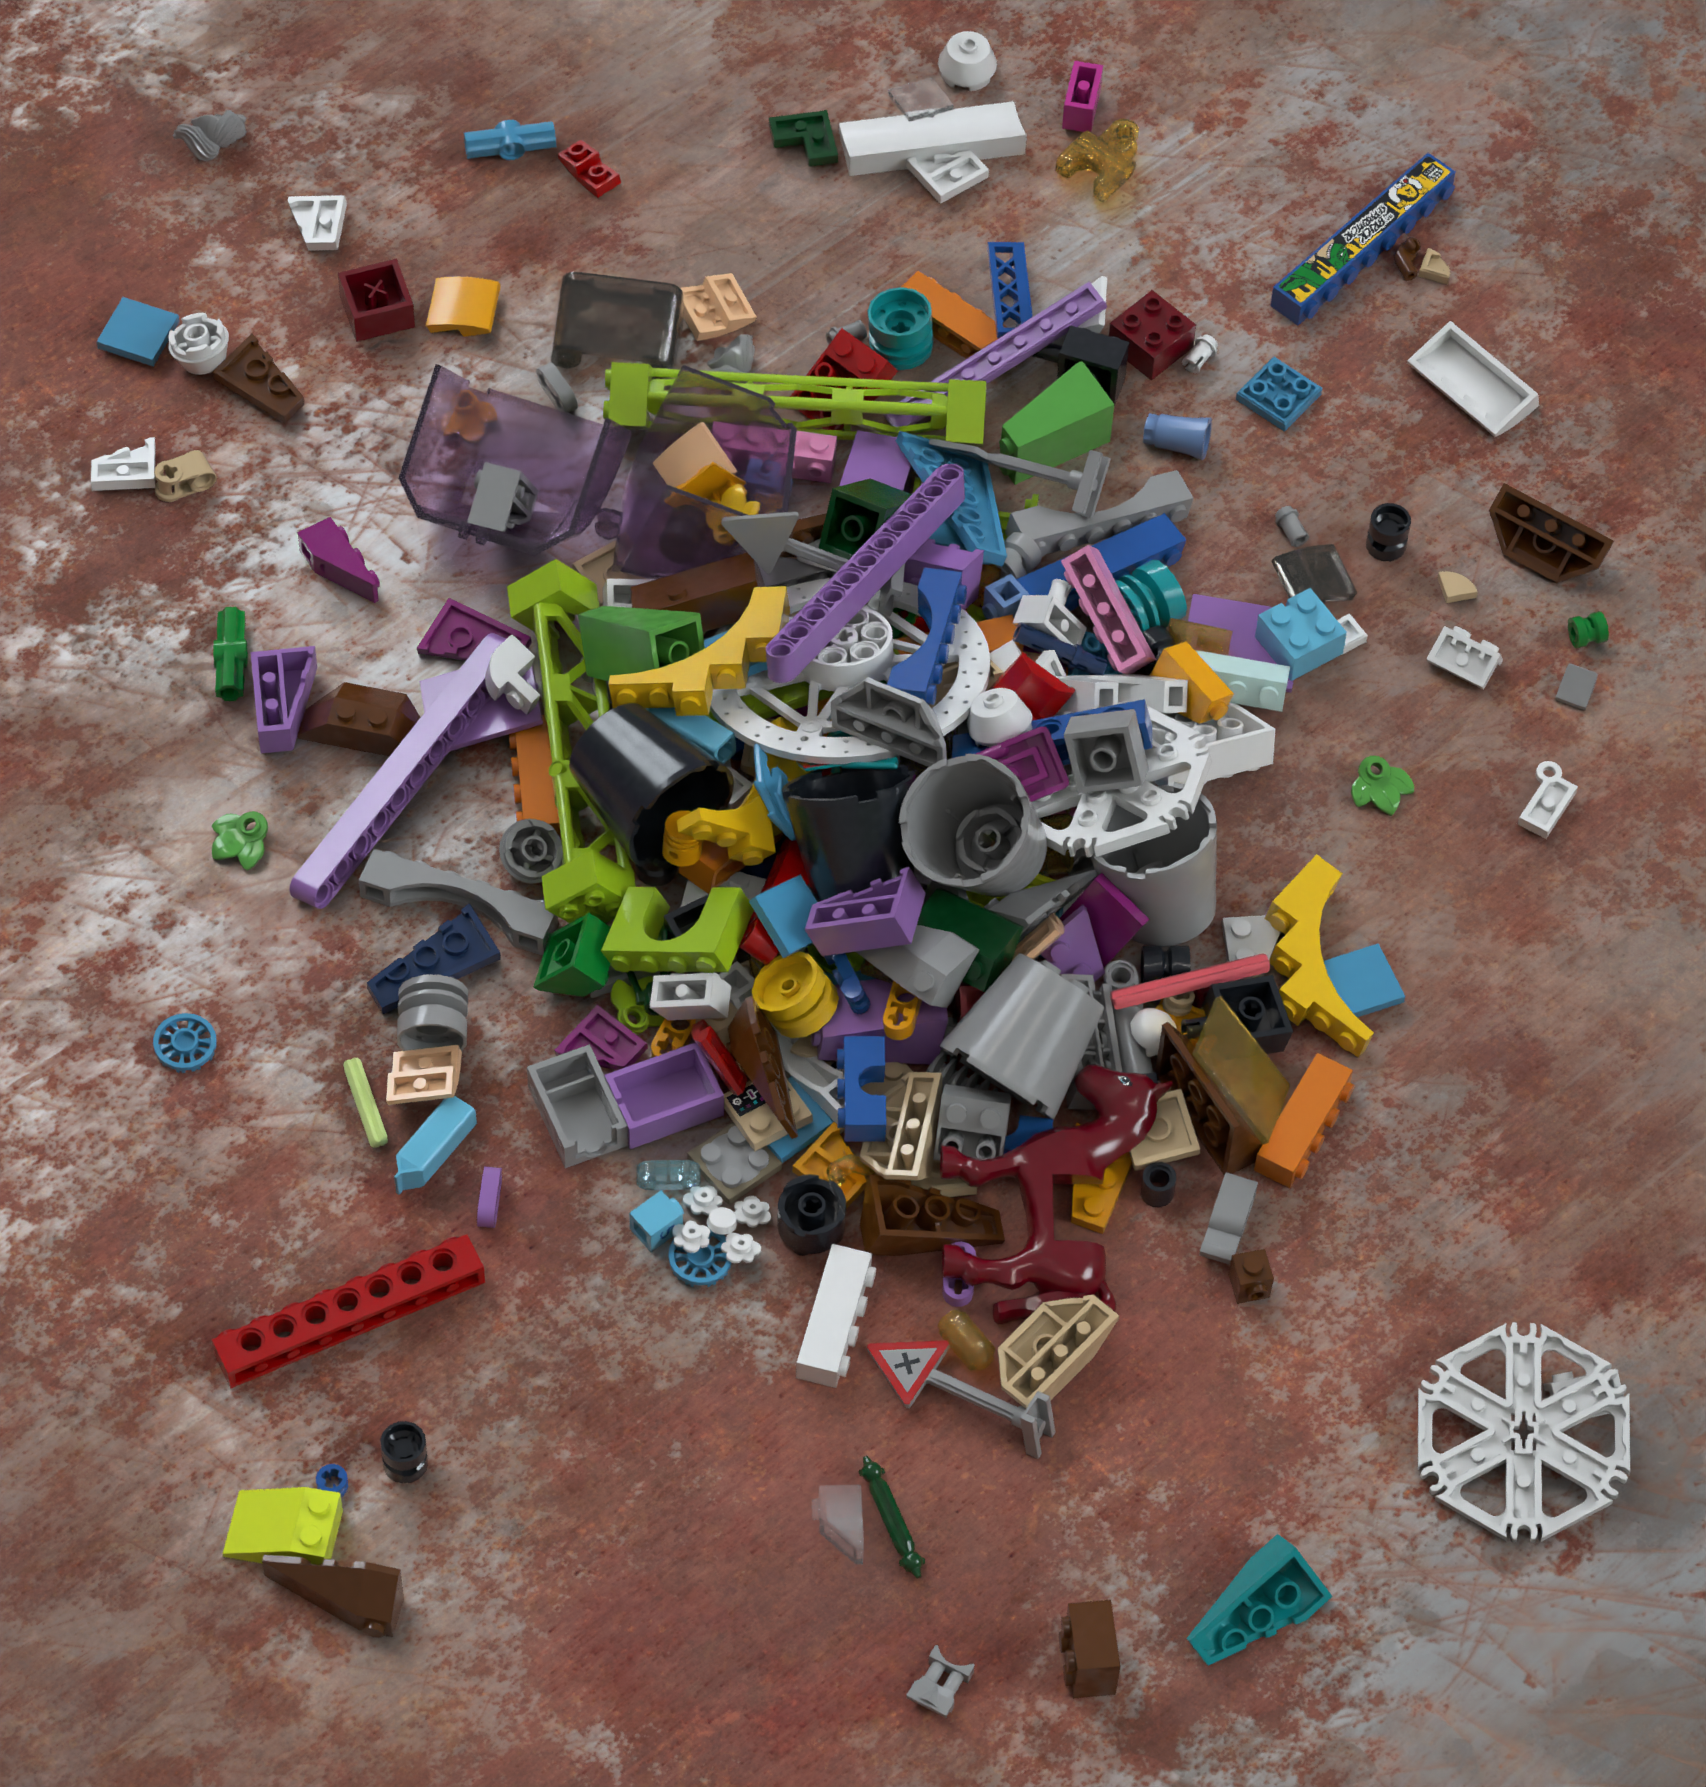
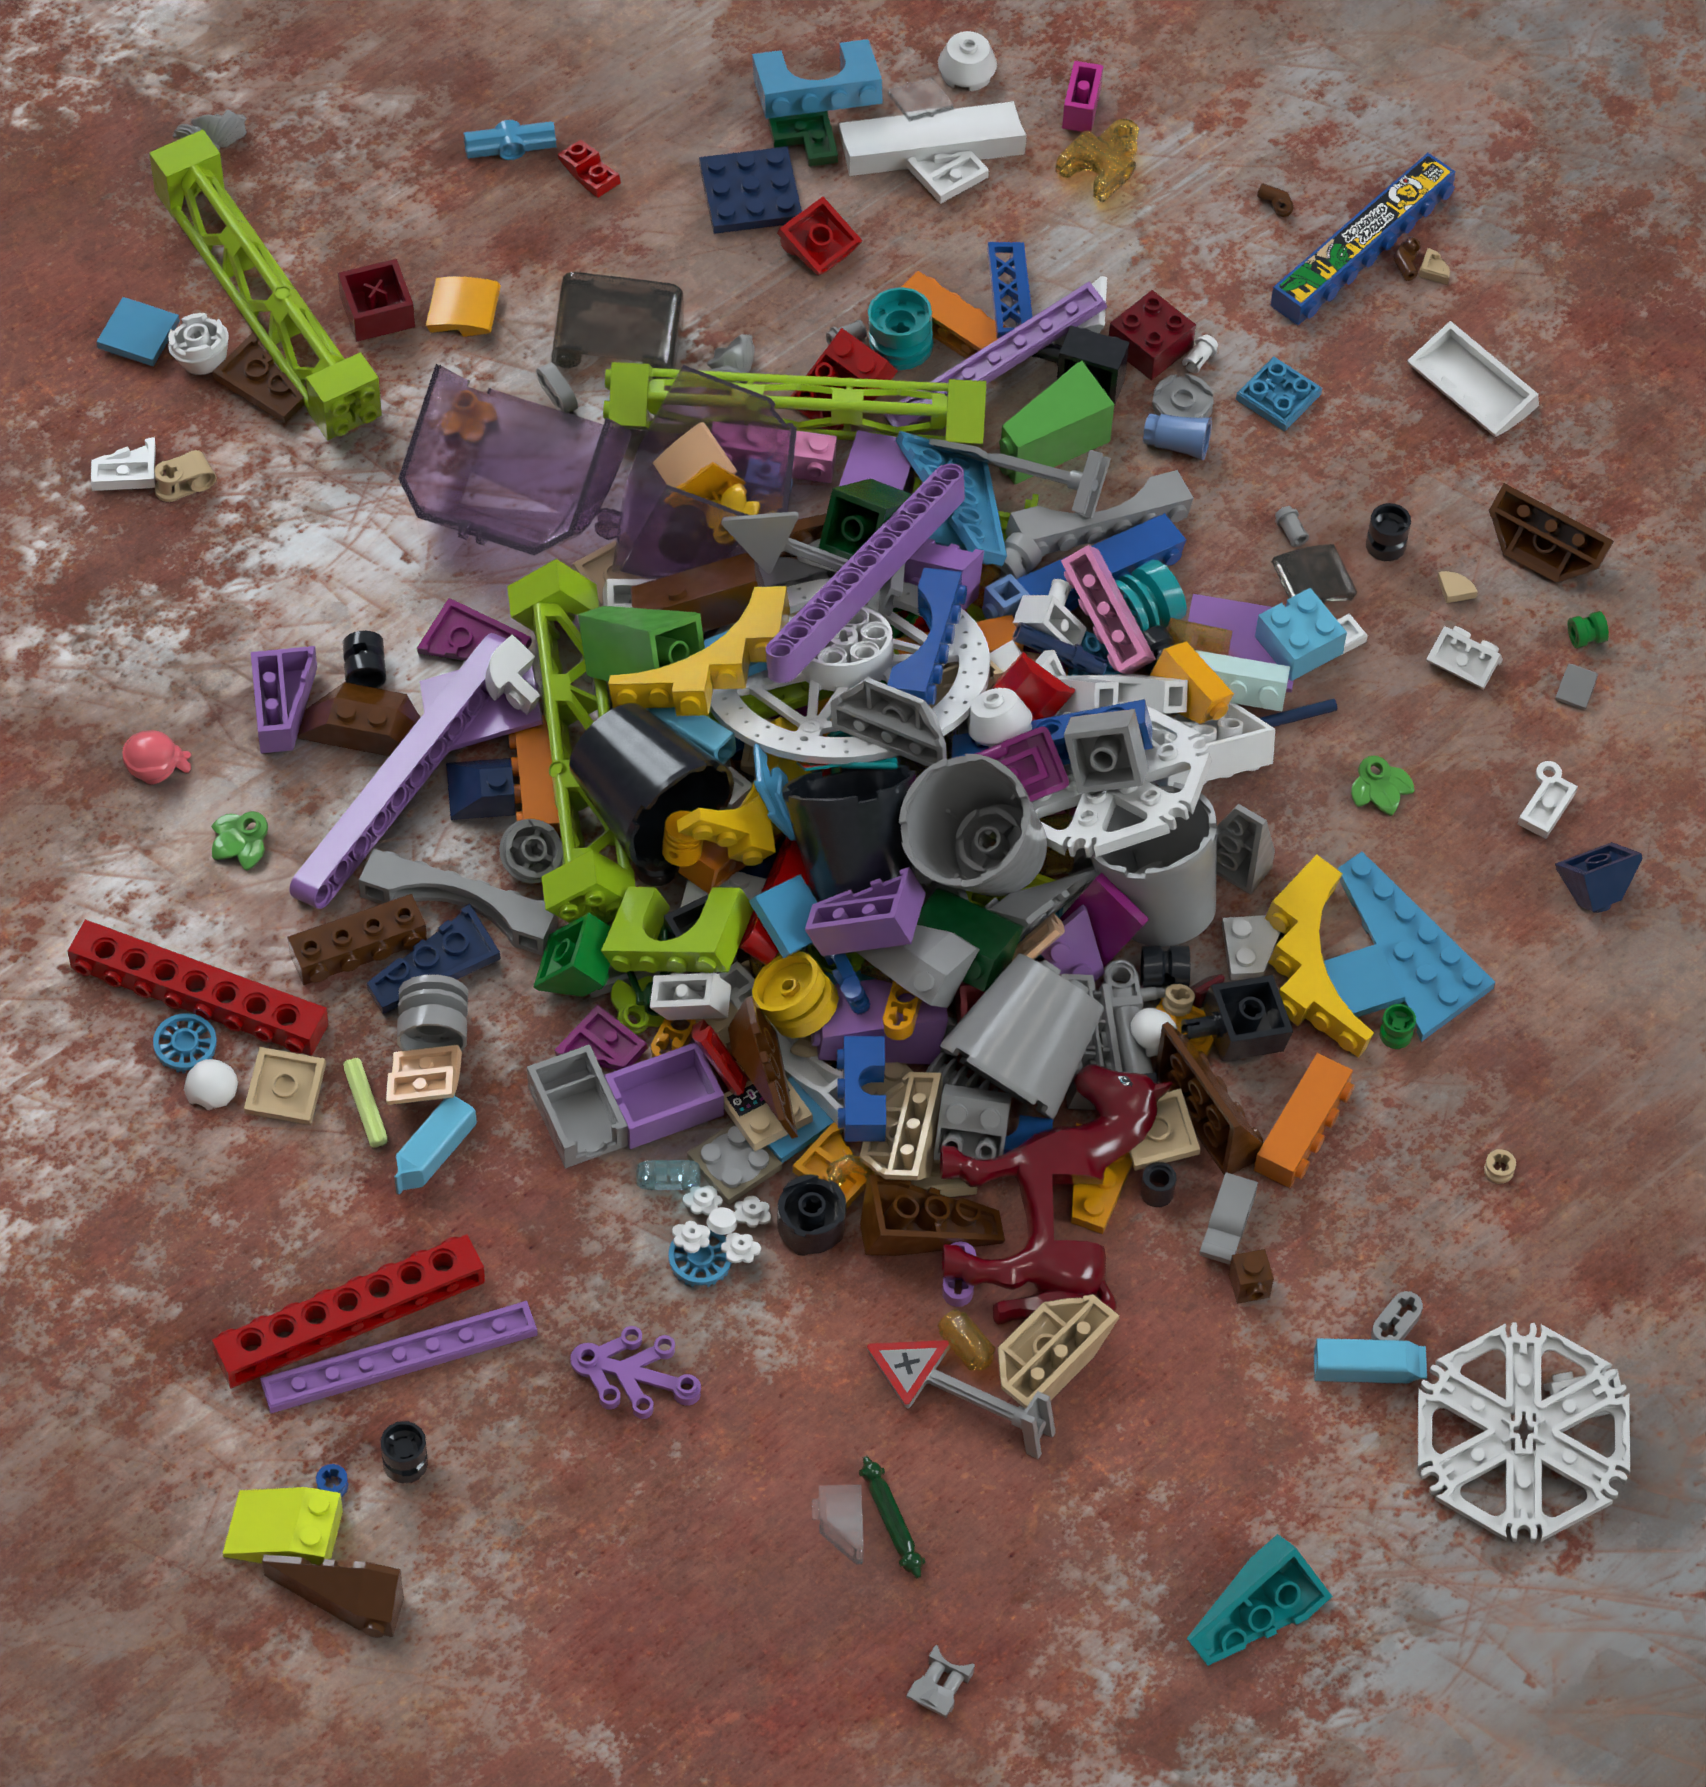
green piece [213,607,248,701] -> none
white wing [288,195,347,251] -> none
magenta slope [297,517,380,603] -> none
light grey wedge [467,462,539,532] -> none
medium lavender beam [477,1166,502,1228] -> none
medium azure brick [629,1190,684,1252] -> none
light nougat slope [673,273,757,341] -> none
white brick [796,1244,876,1388] -> none
reddish brown brick [1059,1600,1121,1699] -> none
coral axle [1110,953,1270,1010] -> none
clear yellow piece [1192,996,1290,1145] -> none
none -> red brick [67,919,329,1056]
none -> coral hat [123,730,191,785]
none -> lime piece [149,129,382,441]
none -> white hair [184,1059,238,1110]
none -> tan plate [244,1047,326,1125]
none -> medium lavender tile [260,1301,537,1414]
none -> reddish brown brick [287,894,427,985]
none -> black wheel [342,630,386,688]
none -> dark blue slope [446,758,516,820]
none -> medium lavender plant [571,1326,701,1419]
none -> dark blue plate [699,147,802,234]
none -> dark azure arch [752,39,883,119]
none -> red slope [777,196,863,276]
none -> light grey tile [1152,374,1214,418]
none -> light grey wedge [1216,804,1275,894]
none -> reddish brown arm [1257,183,1294,217]
none -> dark blue bar [1259,698,1337,727]
none -> medium azure piece [1314,1338,1427,1383]
none -> dark azure wing [1338,851,1495,1042]
none -> light grey beam [1371,1291,1423,1341]
none -> green wheel [1380,1004,1416,1049]
none -> tan bush [1484,1149,1516,1184]
none -> dark blue slope [1555,842,1643,913]

